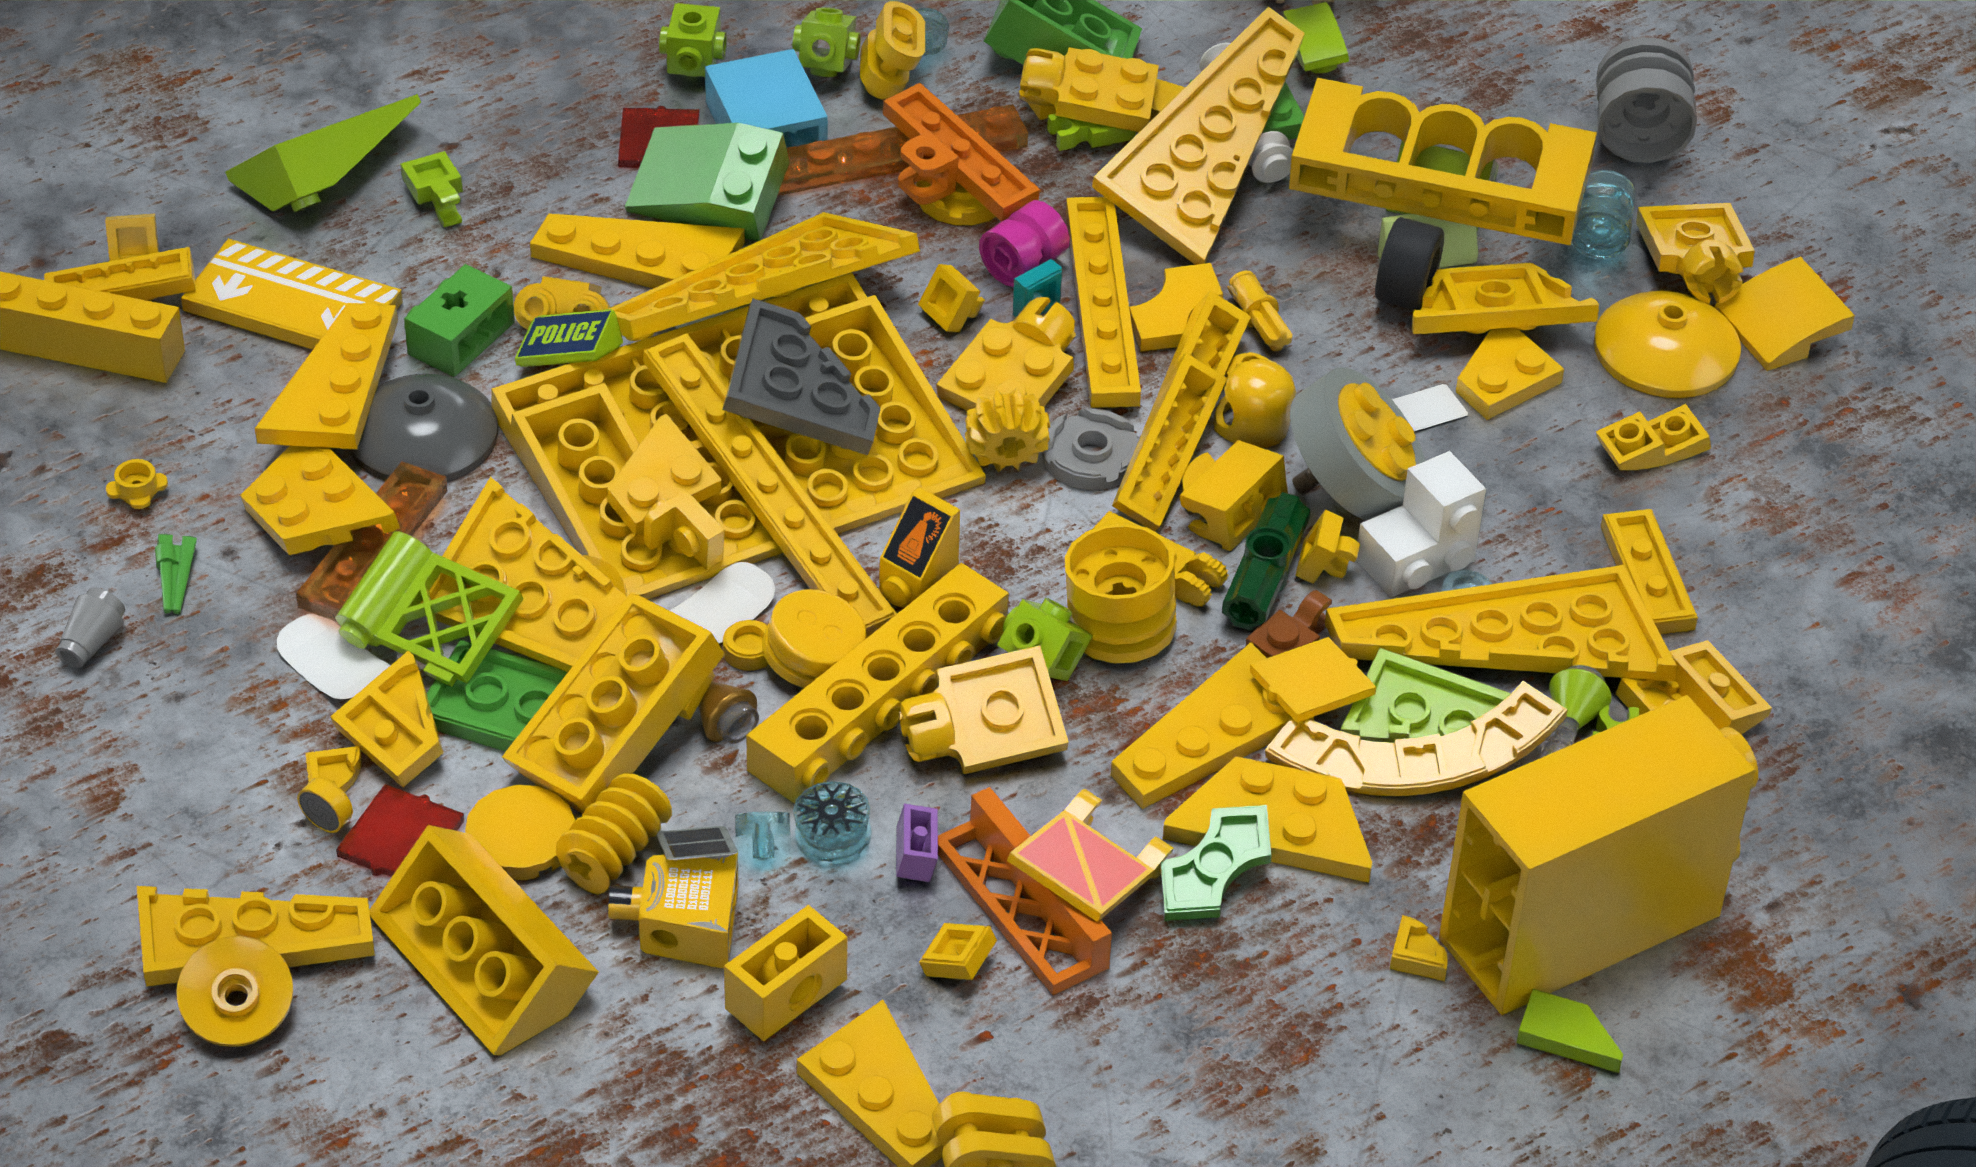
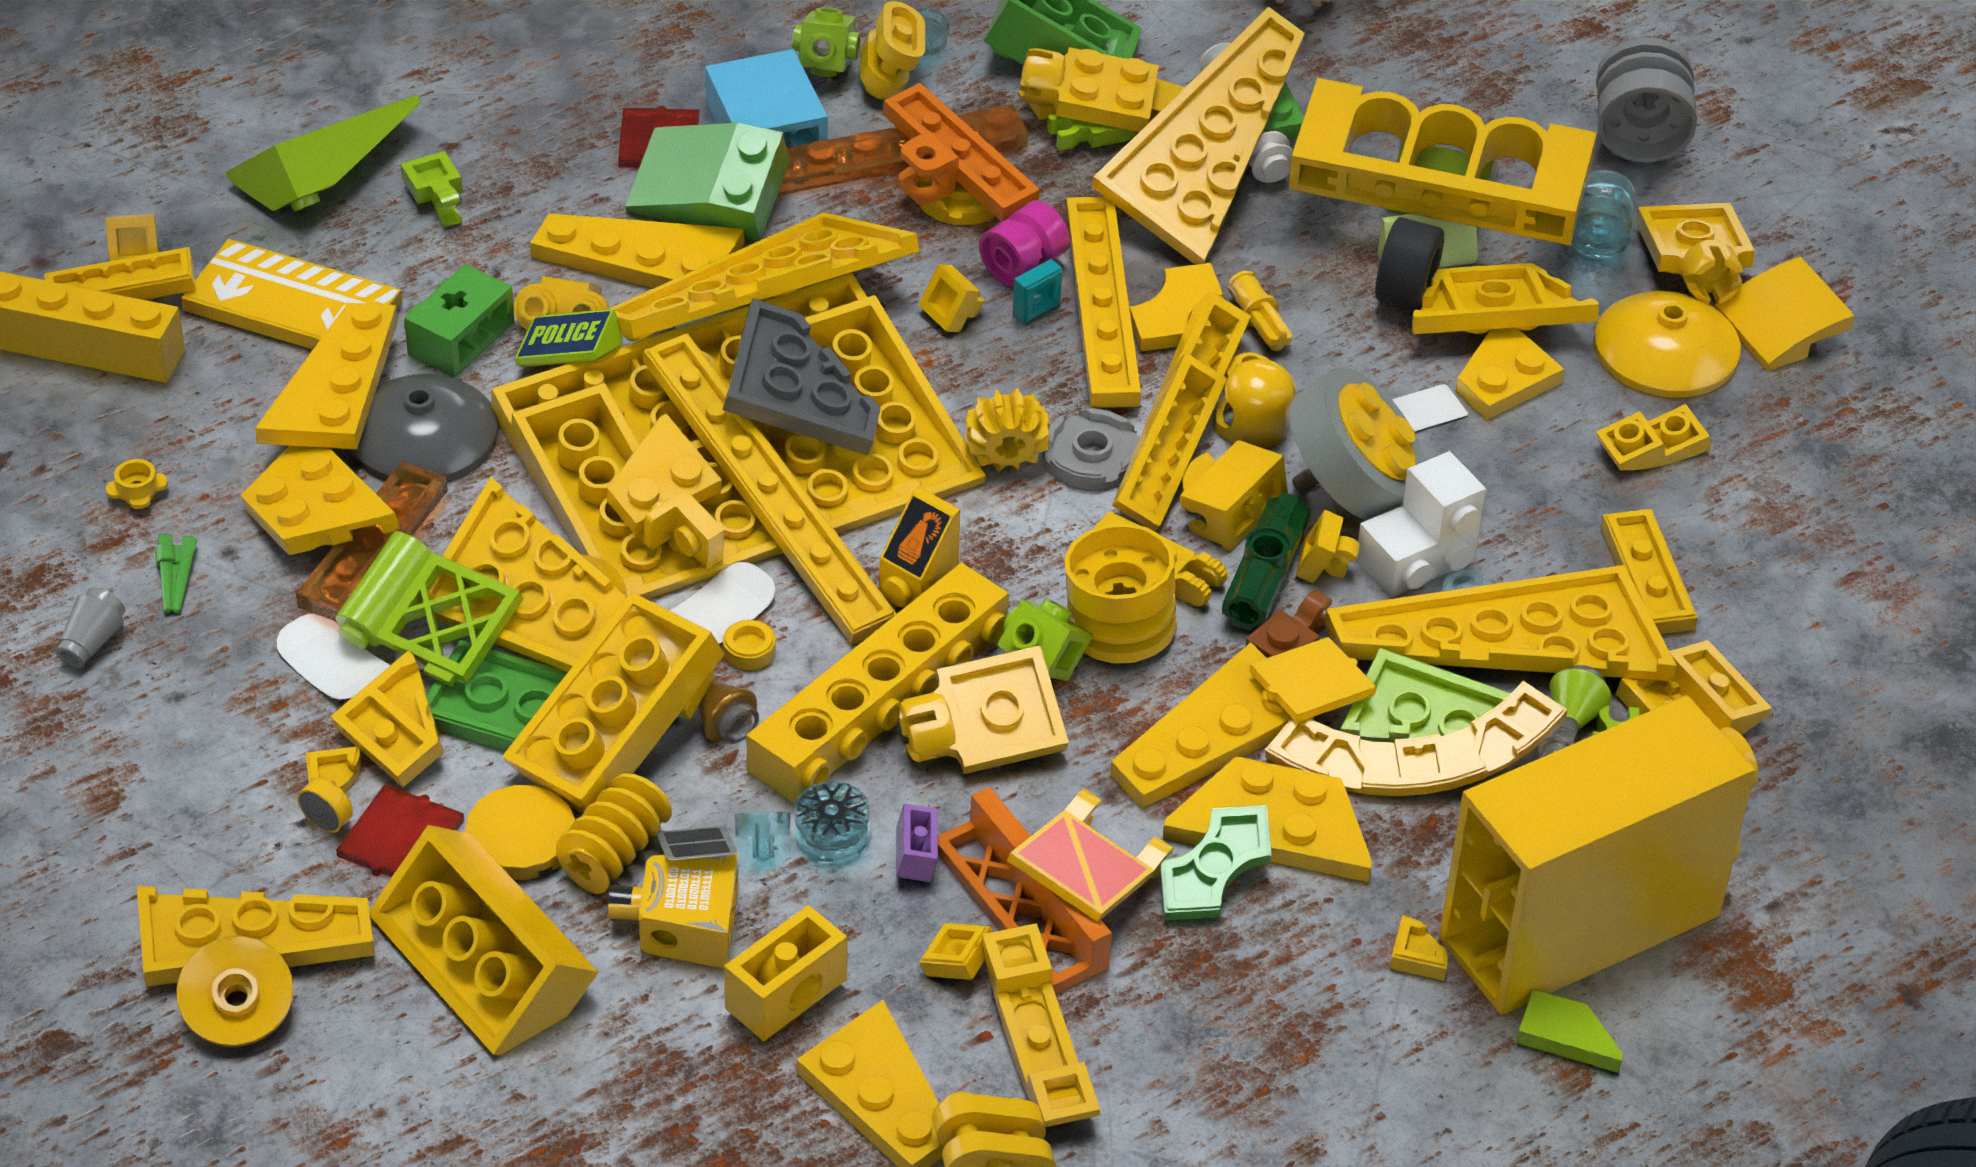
lime brick [659,3,727,77] -> none
yellow head [762,589,867,688] -> none
yellow plate [936,297,1076,411] -> none
lime slope [1283,2,1349,73] -> none
none -> yellow slope [982,923,1101,1127]

